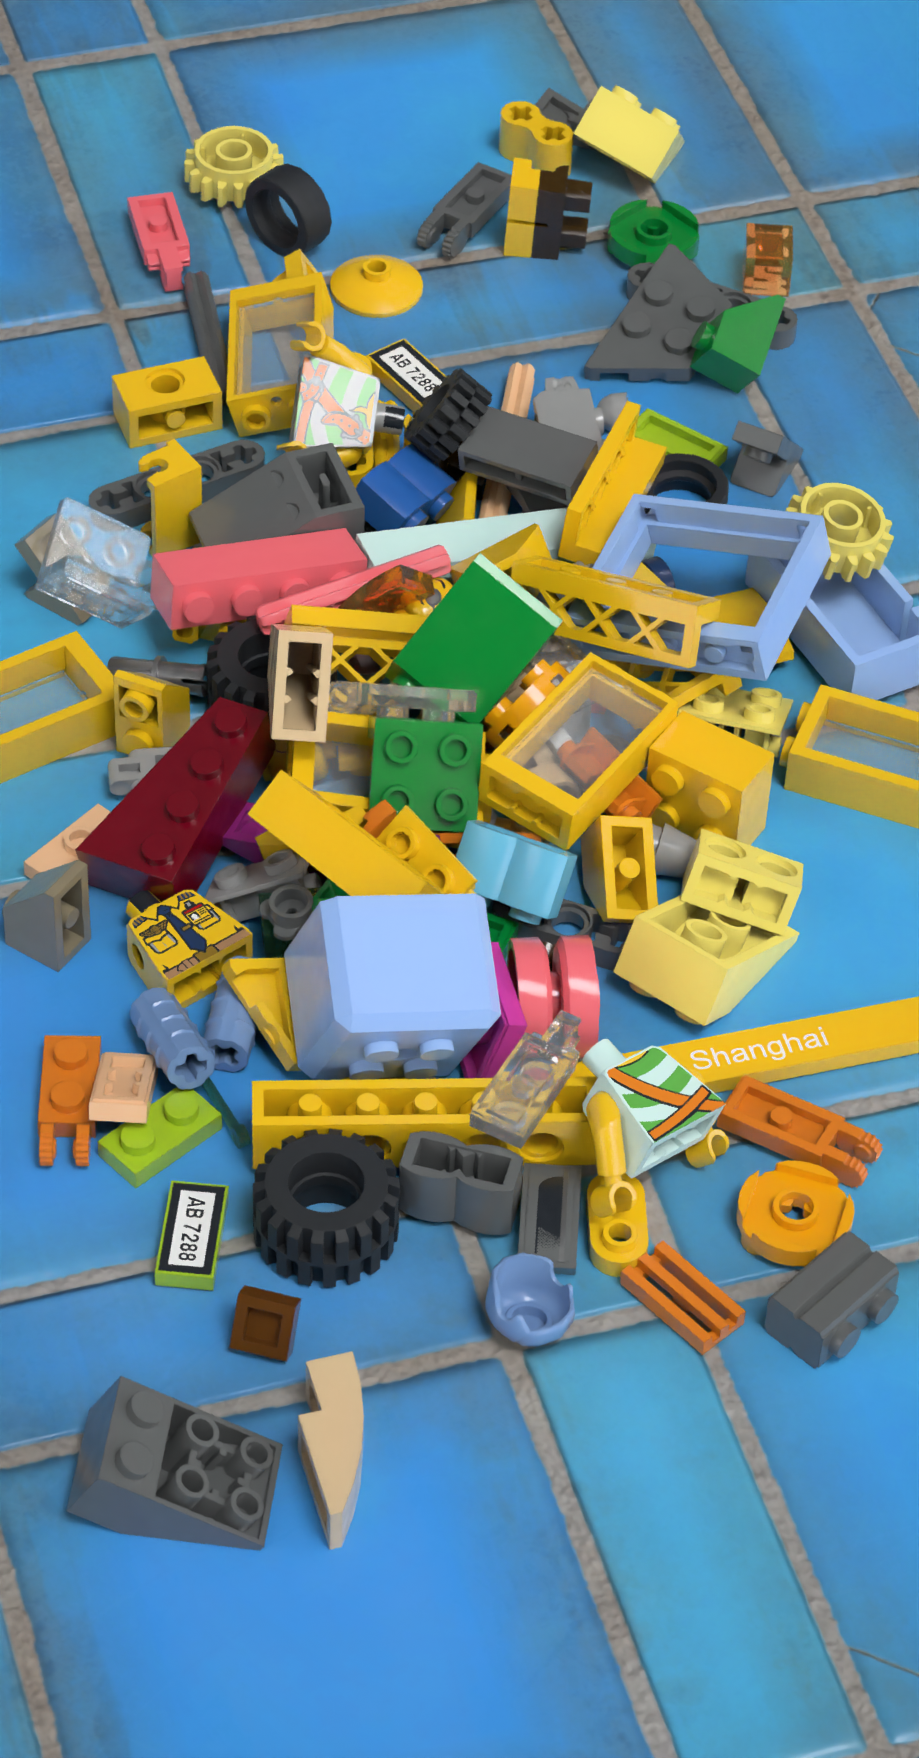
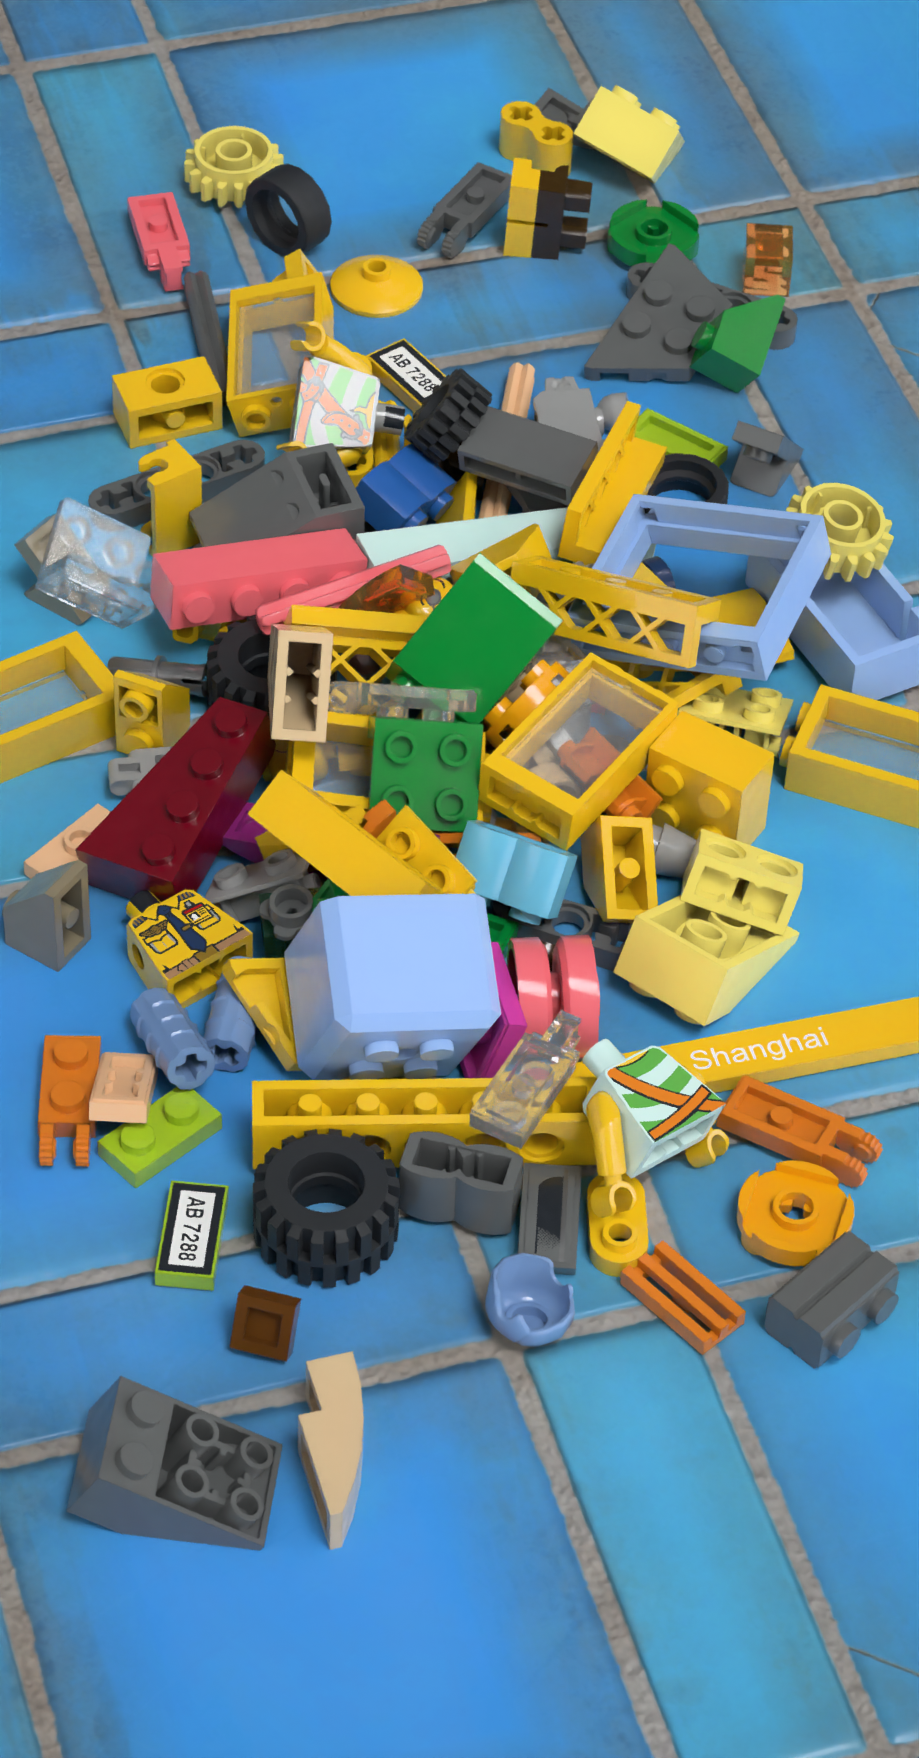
hinge [202,1077,251,1149] -> none

